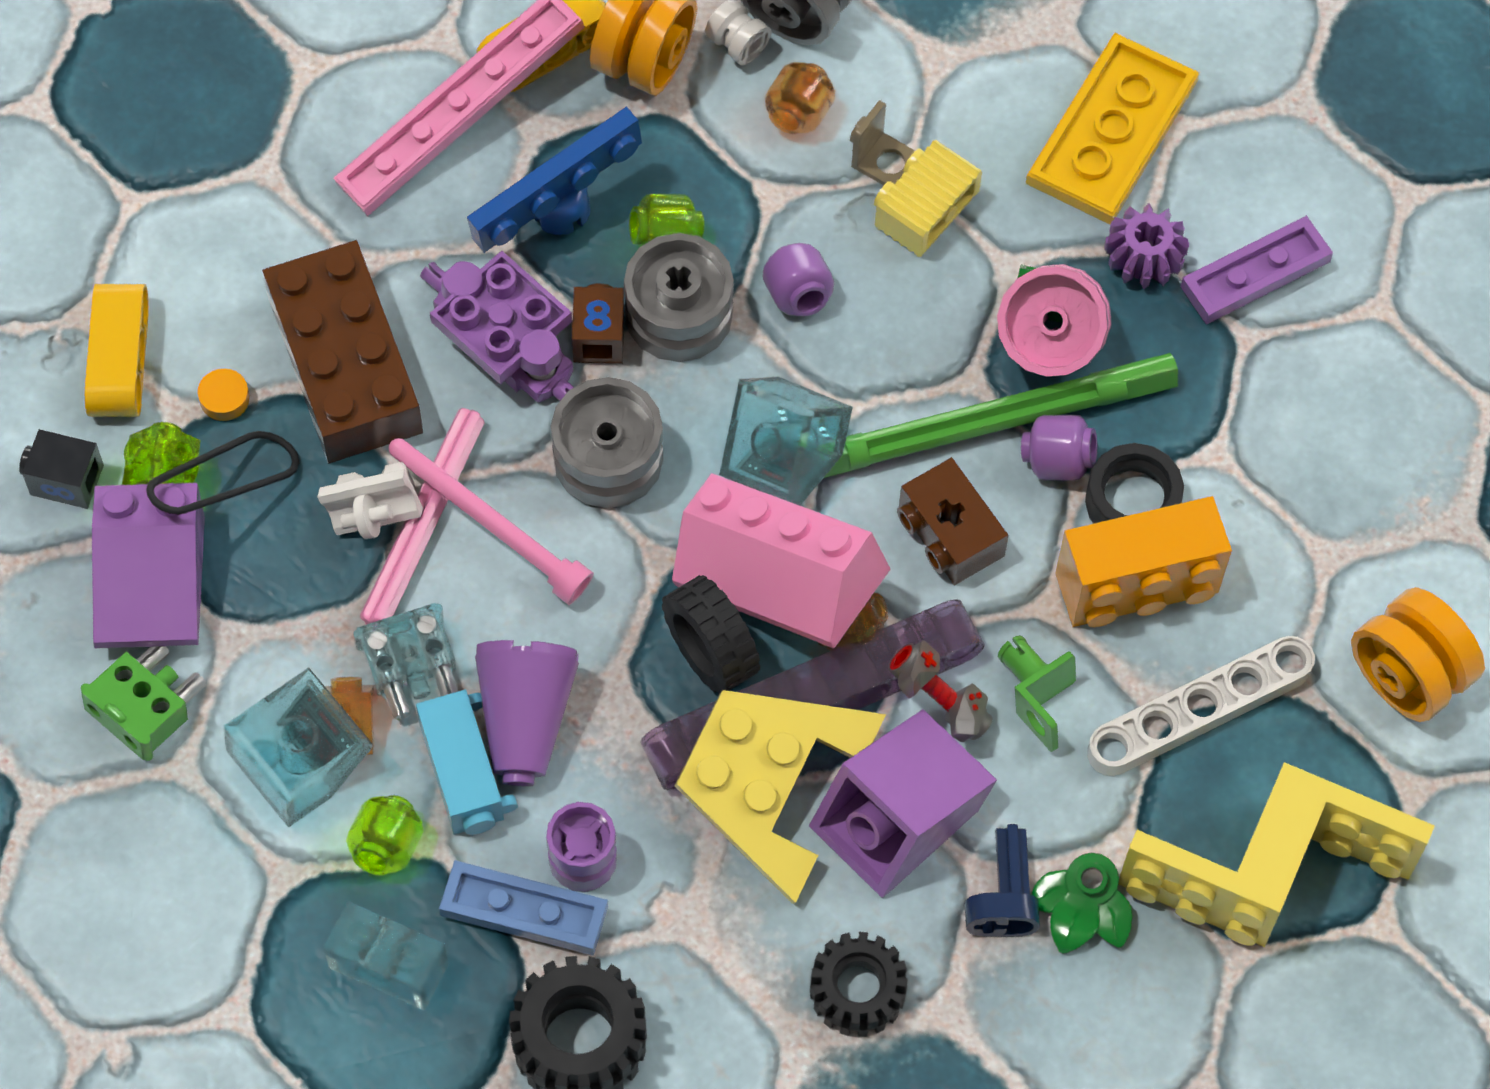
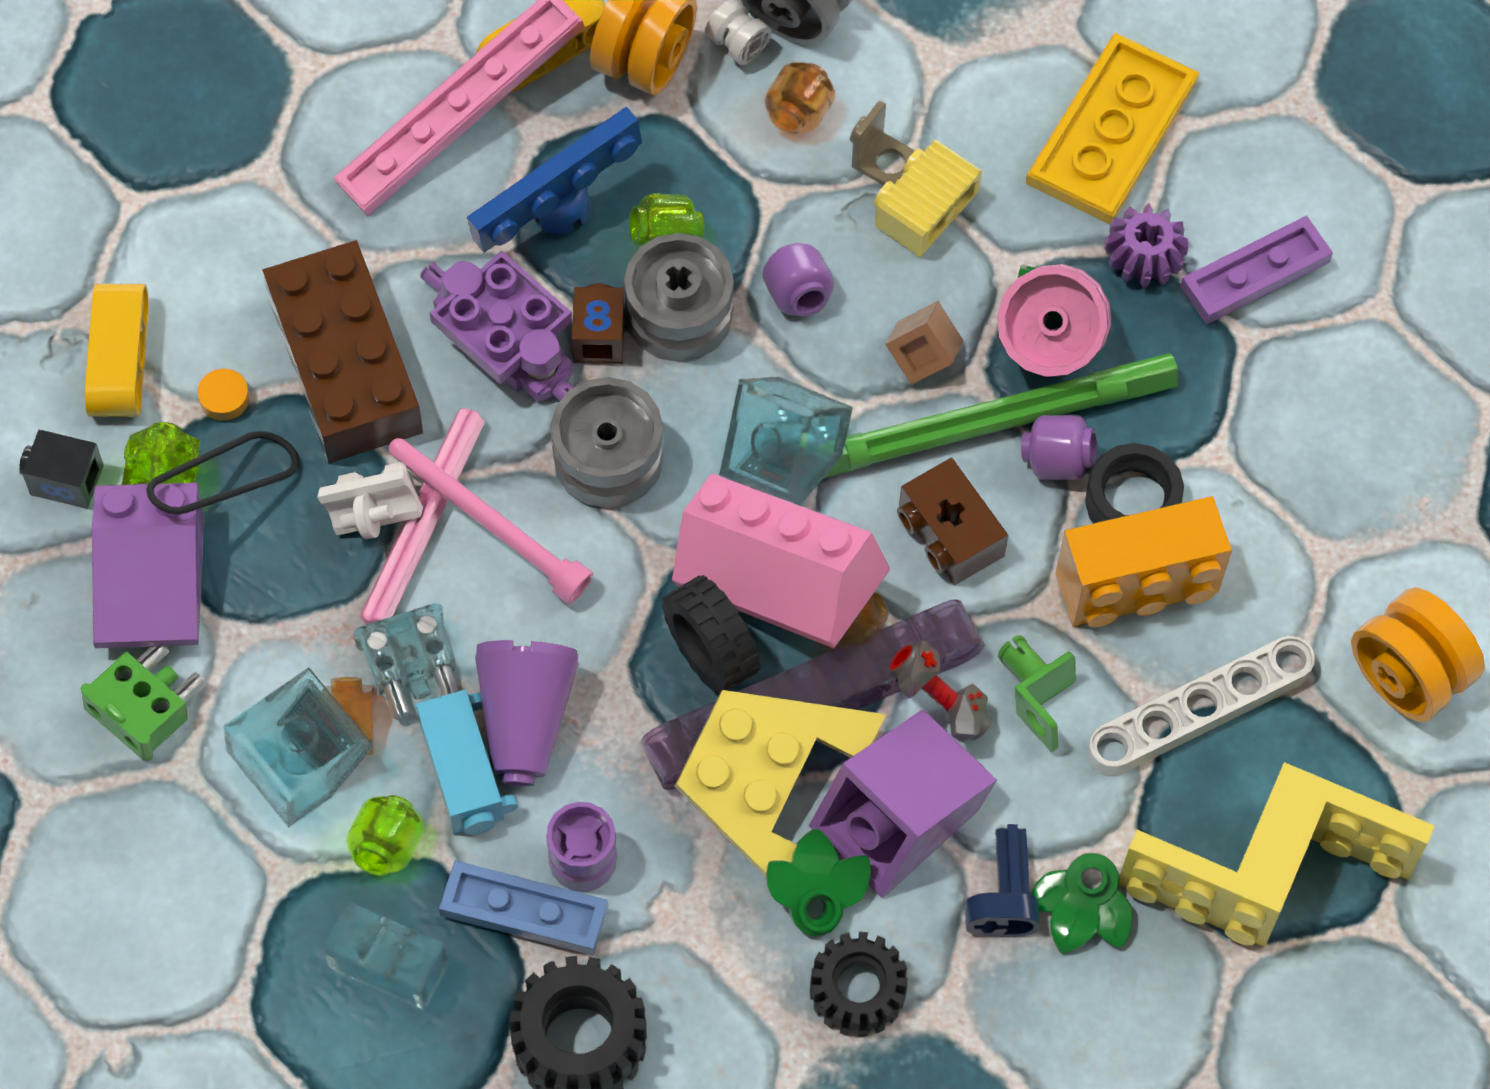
none -> green plate [766,828,871,936]
none -> medium nougat panel [885,301,963,385]

